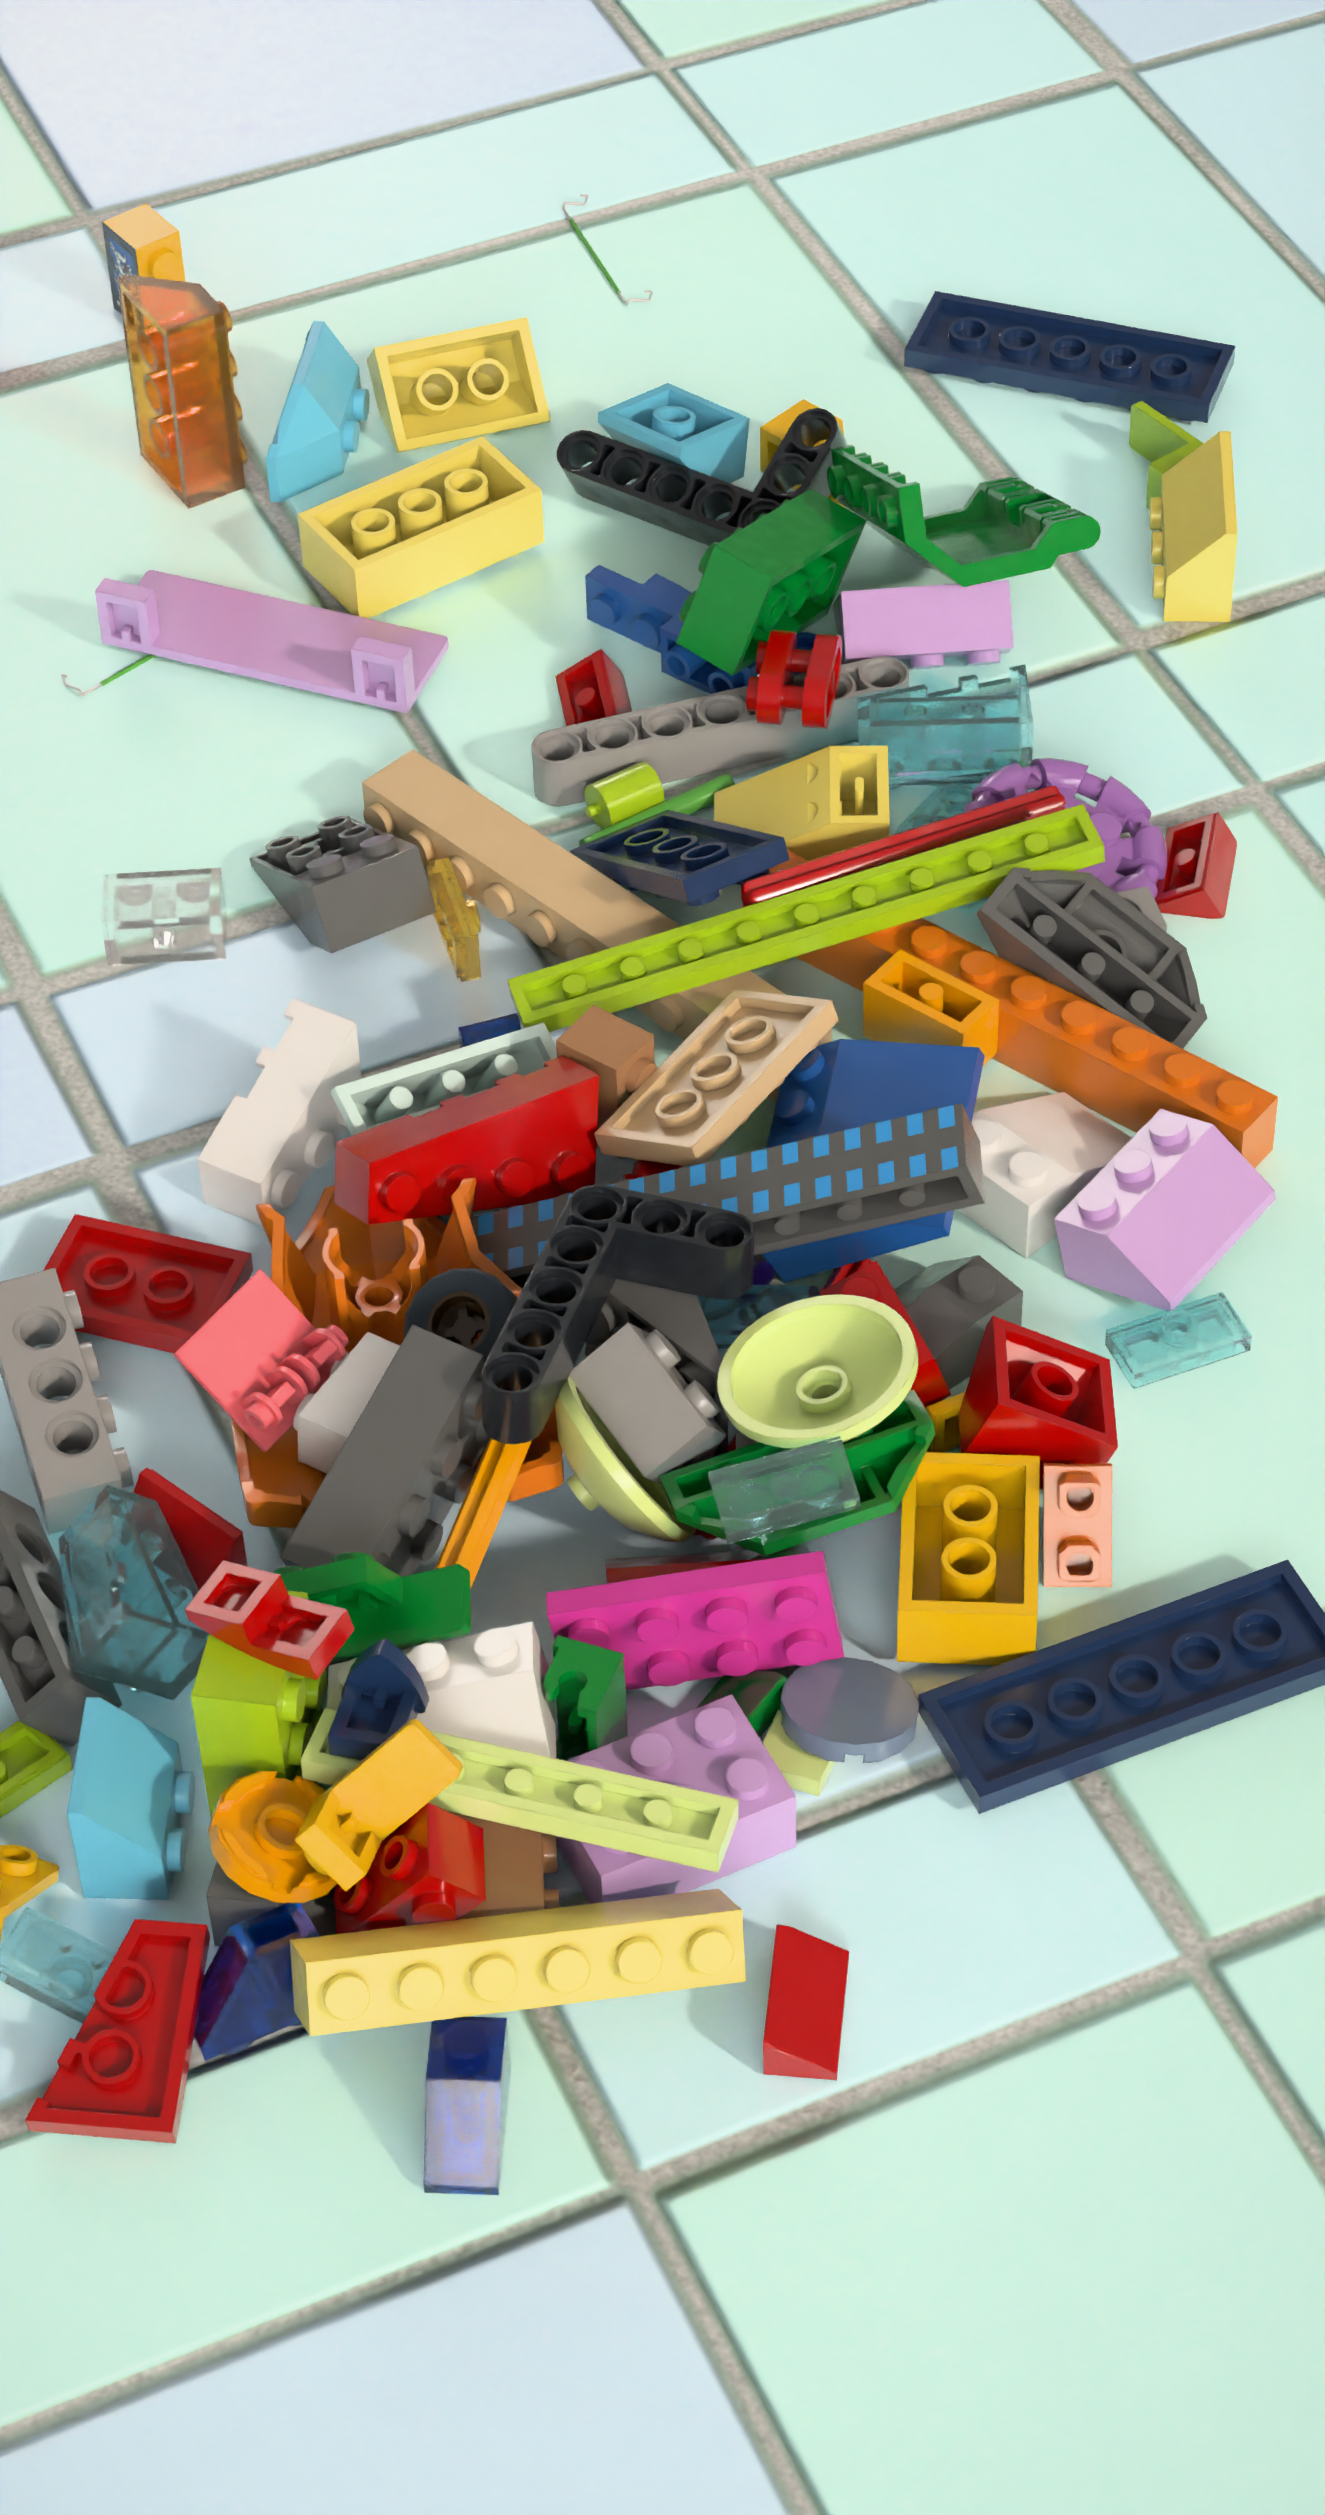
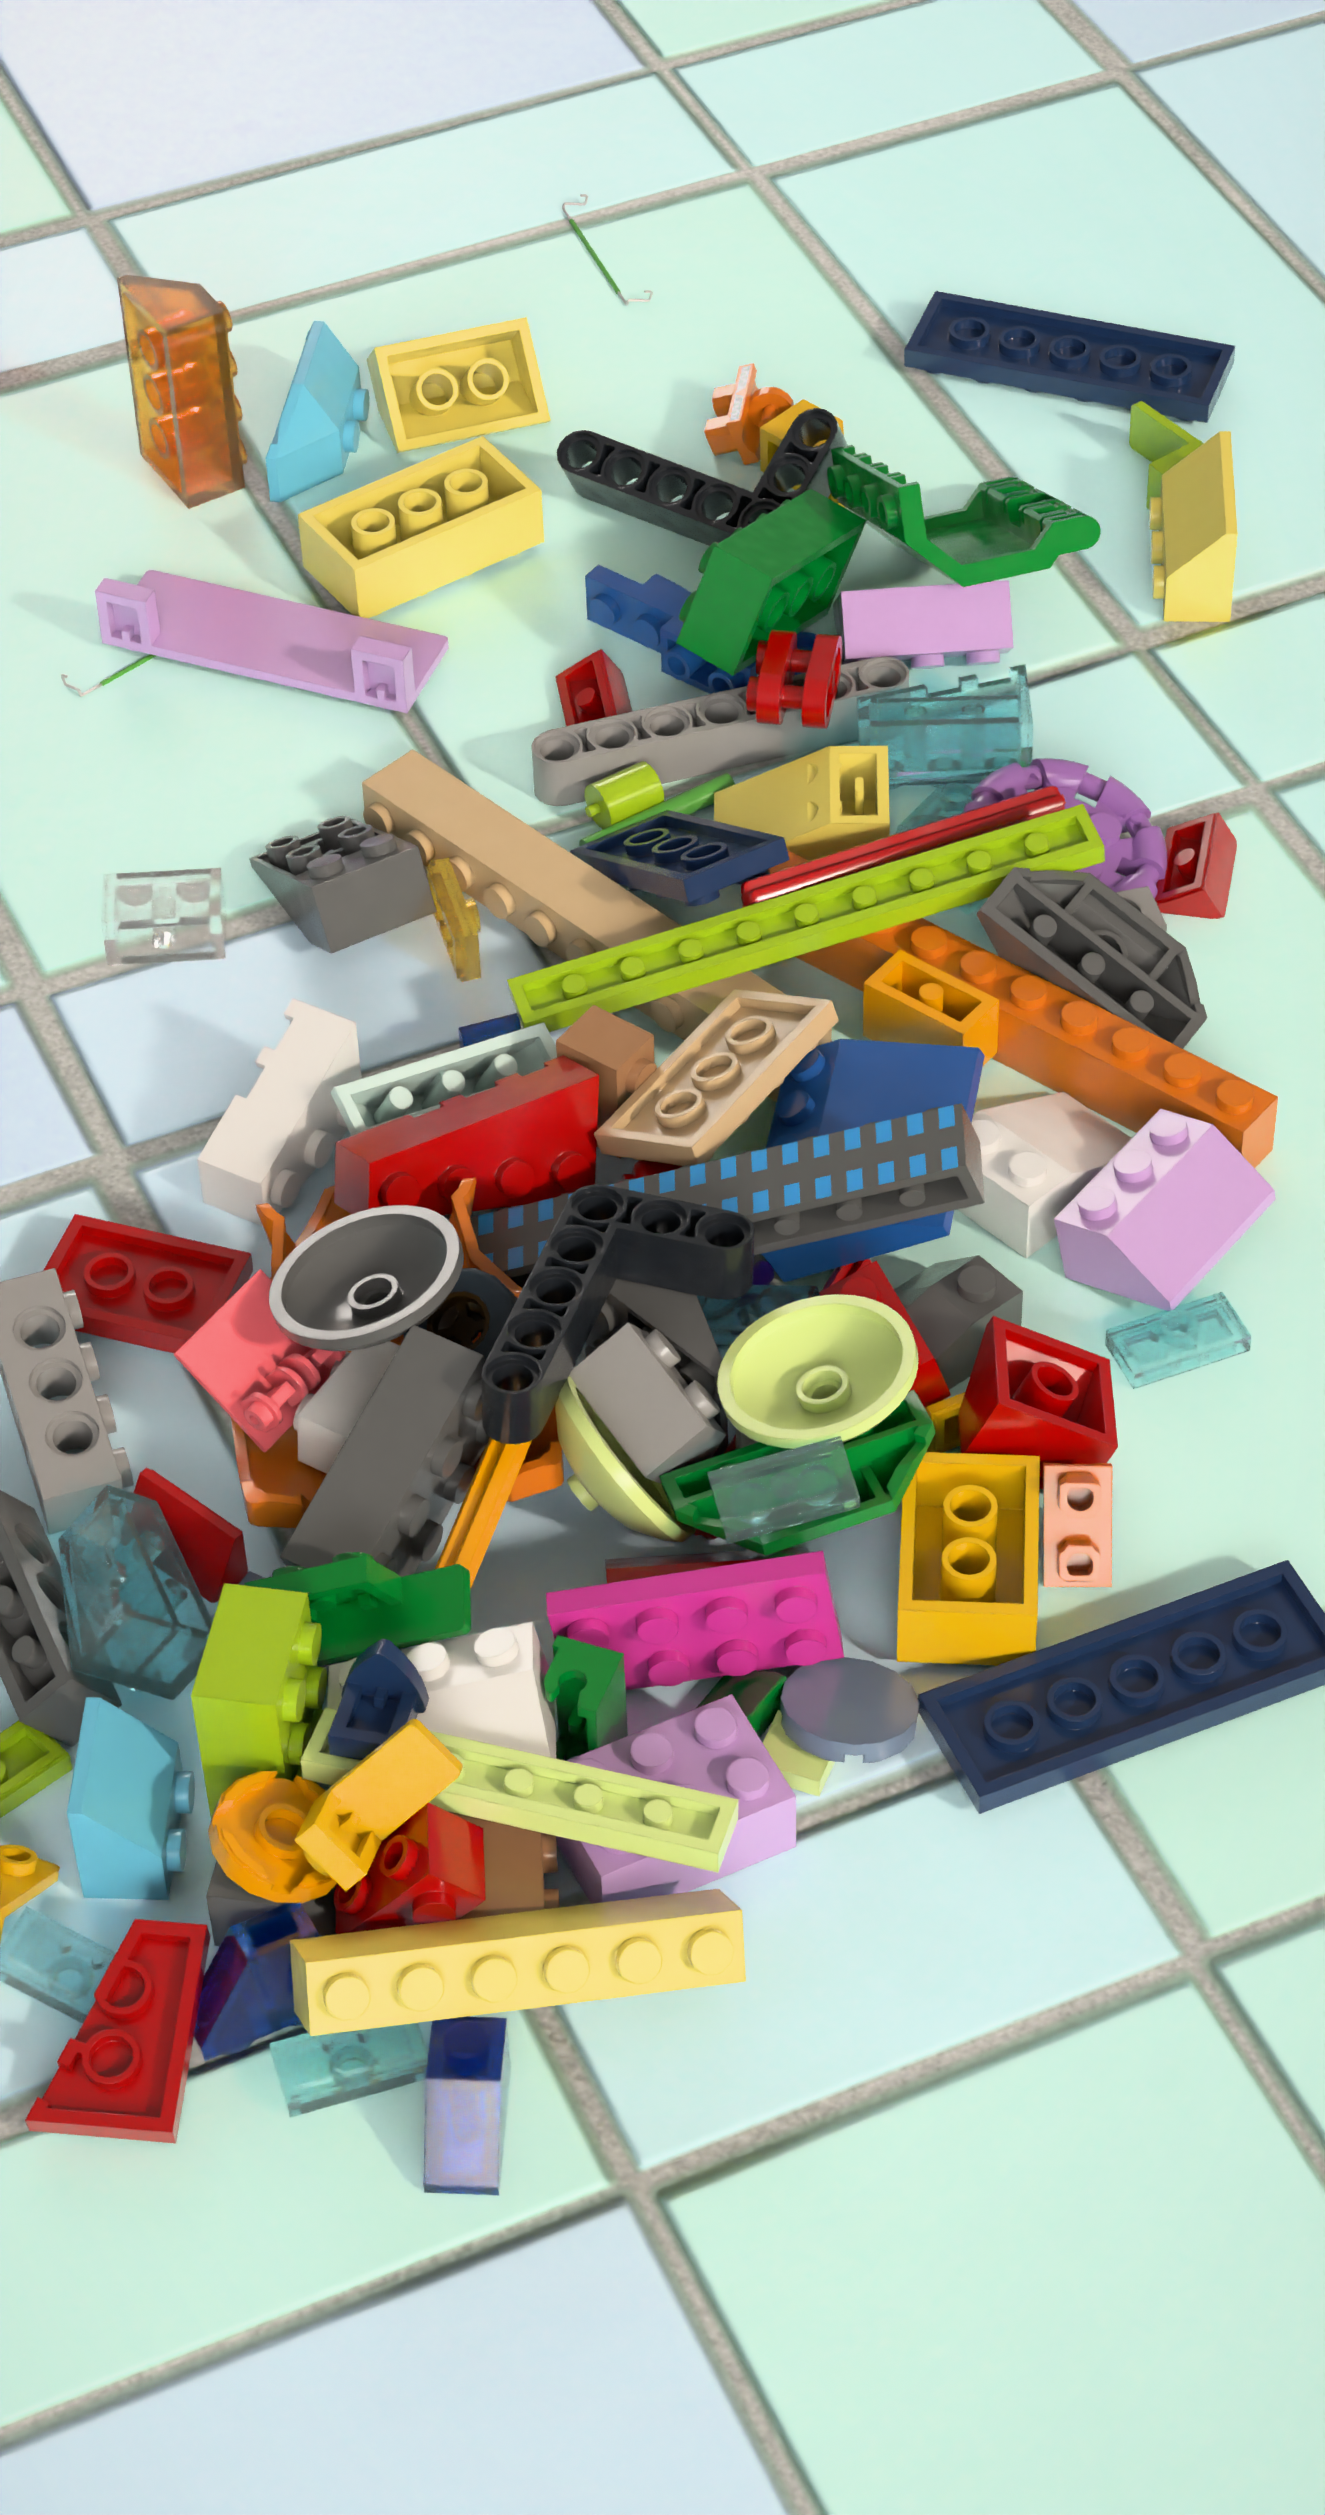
yellow brick [102,203,190,336] -> none
red slope [184,1560,355,1680] -> none
medium azure slope [598,383,750,483] -> none
red slope [763,1924,849,2080] -> none
none -> dark grey dish [269,1205,464,1351]
none -> clear light blue plate [269,2023,433,2118]
none -> orange hips [704,363,794,465]

